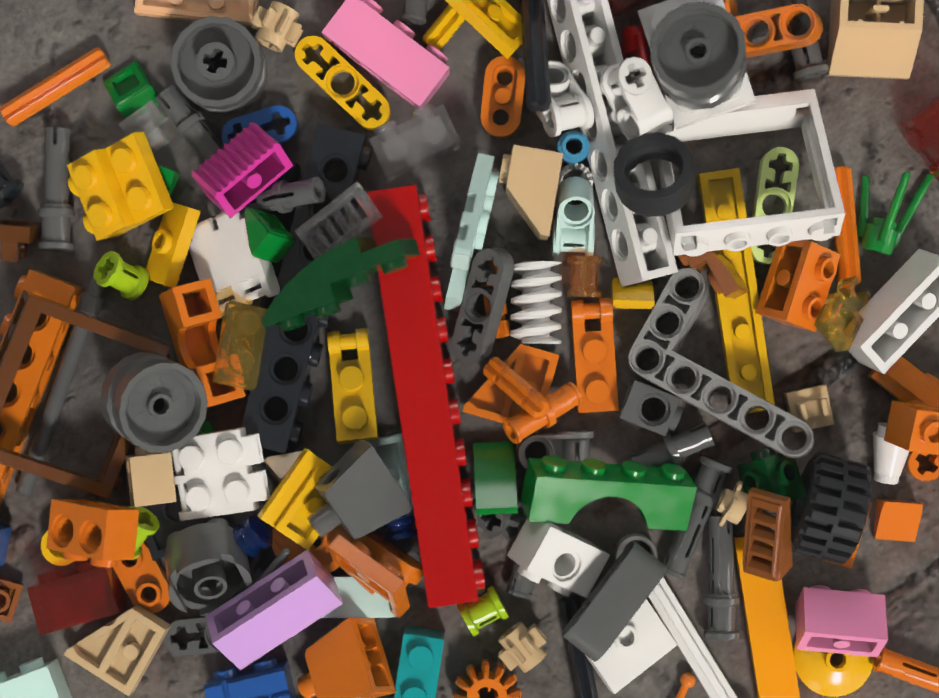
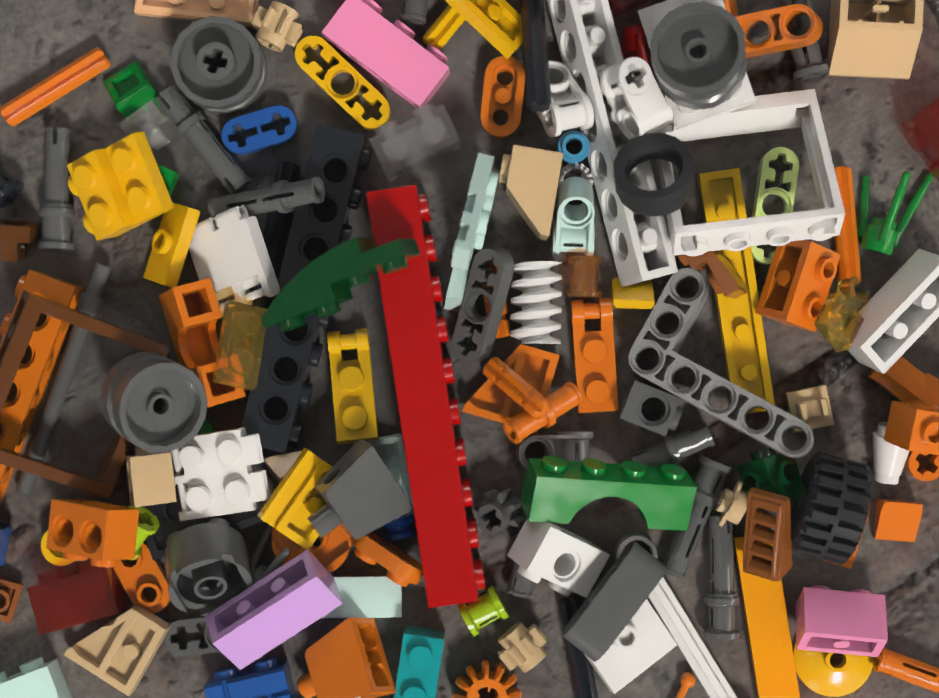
lime bush [93,251,149,301] -> none
dark pink brick [191,123,293,219] -> none
clear blue bush [233,515,273,557] -> none
green slope [244,207,295,263] -> none
clear slope [295,182,383,259] -> none
orange wing [328,534,410,619] -> none
green slope [473,441,518,515] -> none

